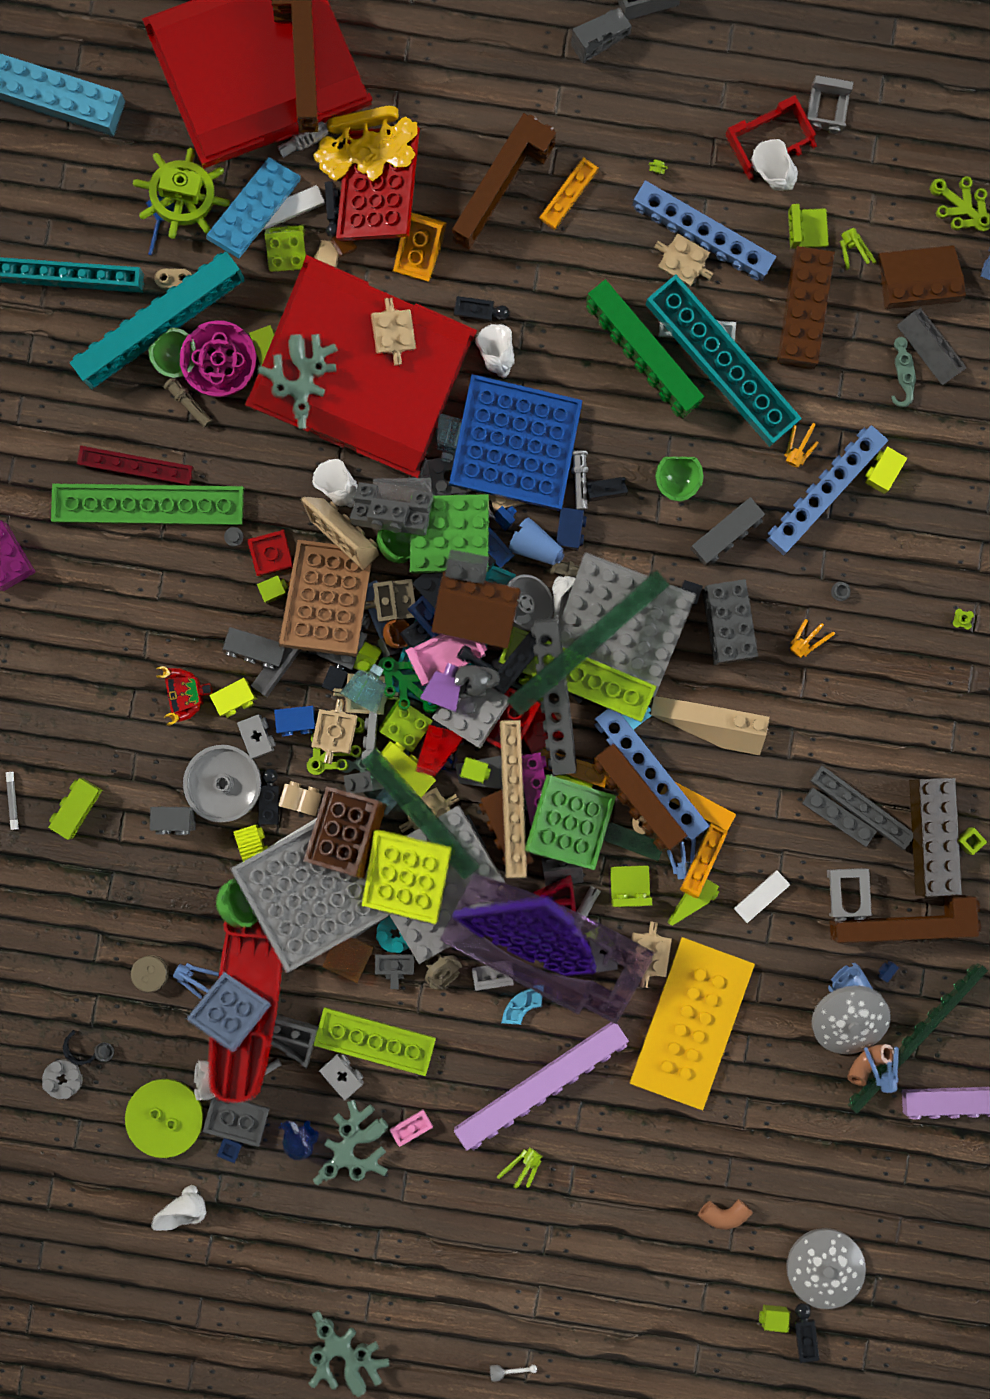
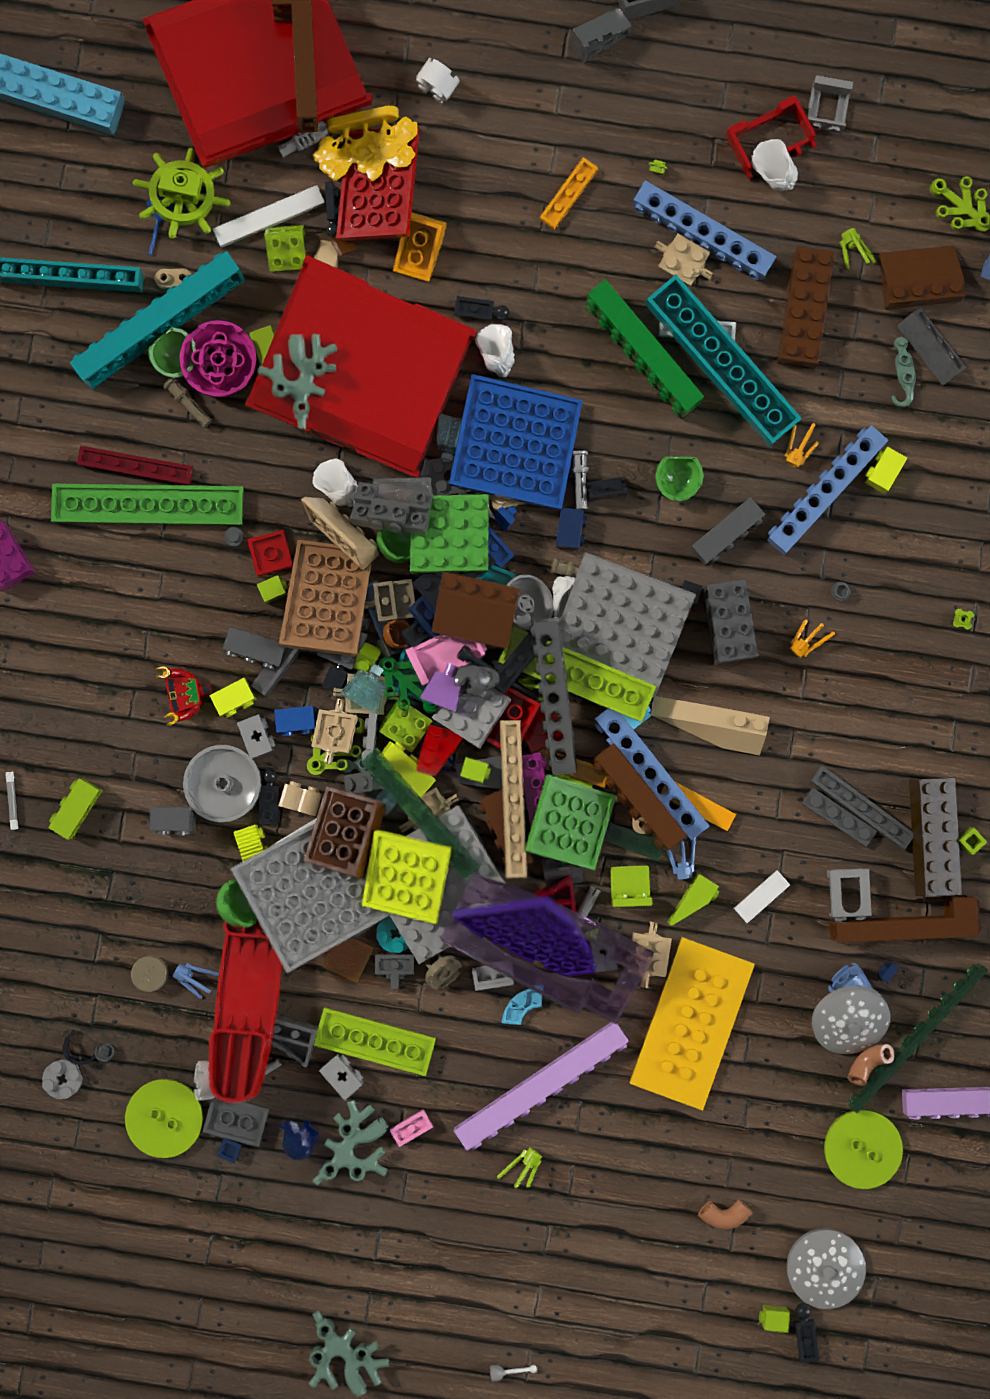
white hair [152,1185,206,1231] -> none
sand blue plate [187,972,270,1052] -> none
dark azure plate [206,158,301,258] -> none
tan plate [371,298,416,366] -> none
dark grey brick [445,550,489,584] -> none
reddish brown brick [452,113,556,250] -> none
clear green plate [507,570,670,716] -> none
medium blue cone [509,518,564,565] -> none
light orange tile [680,823,728,899] -> none
lime bracket [788,204,828,249] -> none
medium blue plant [864,1047,898,1093] -> none
none -> white brick [416,58,460,104]
none -> lime plate [824,1109,903,1189]

